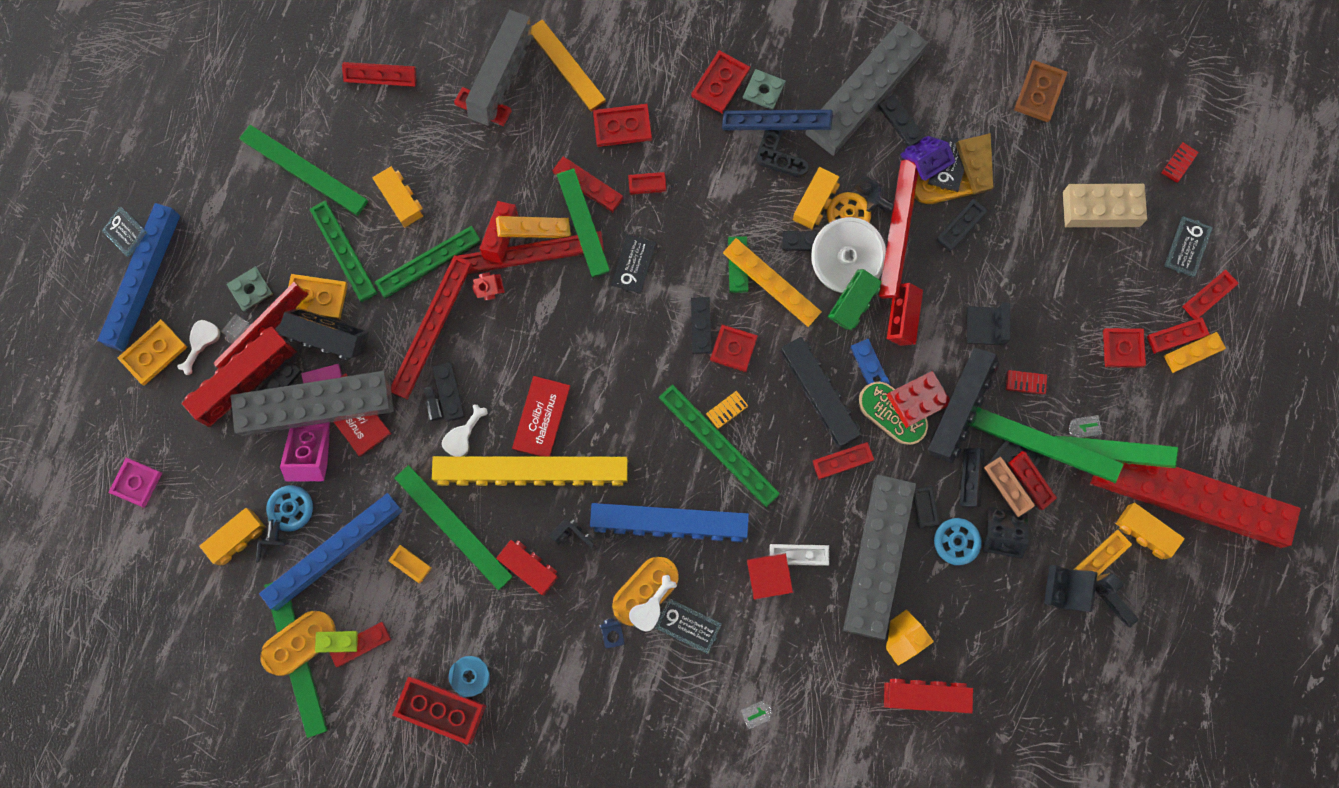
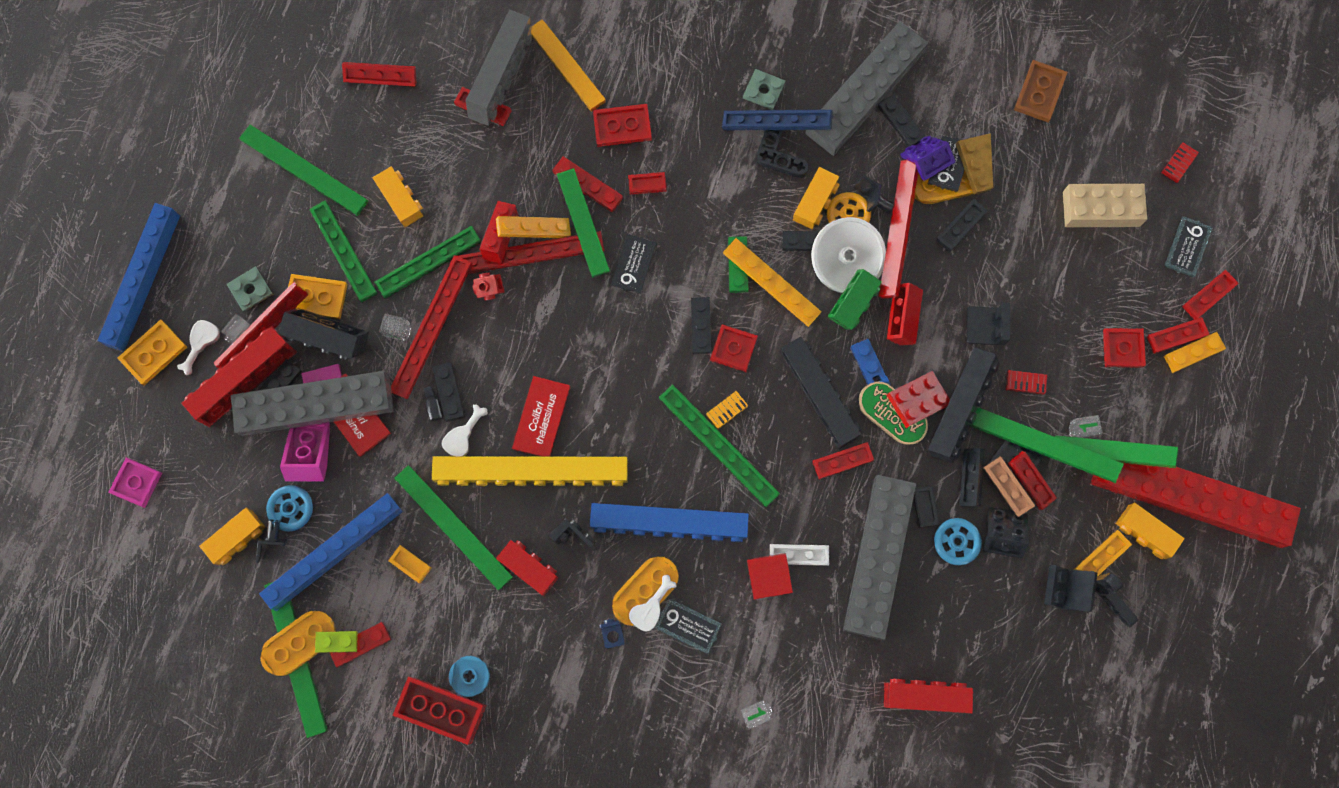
piece [102,207,147,257] -> none
red plate [691,50,750,114] -> none
light orange slope [886,609,934,666] -> none
none -> clear brick [379,314,411,342]

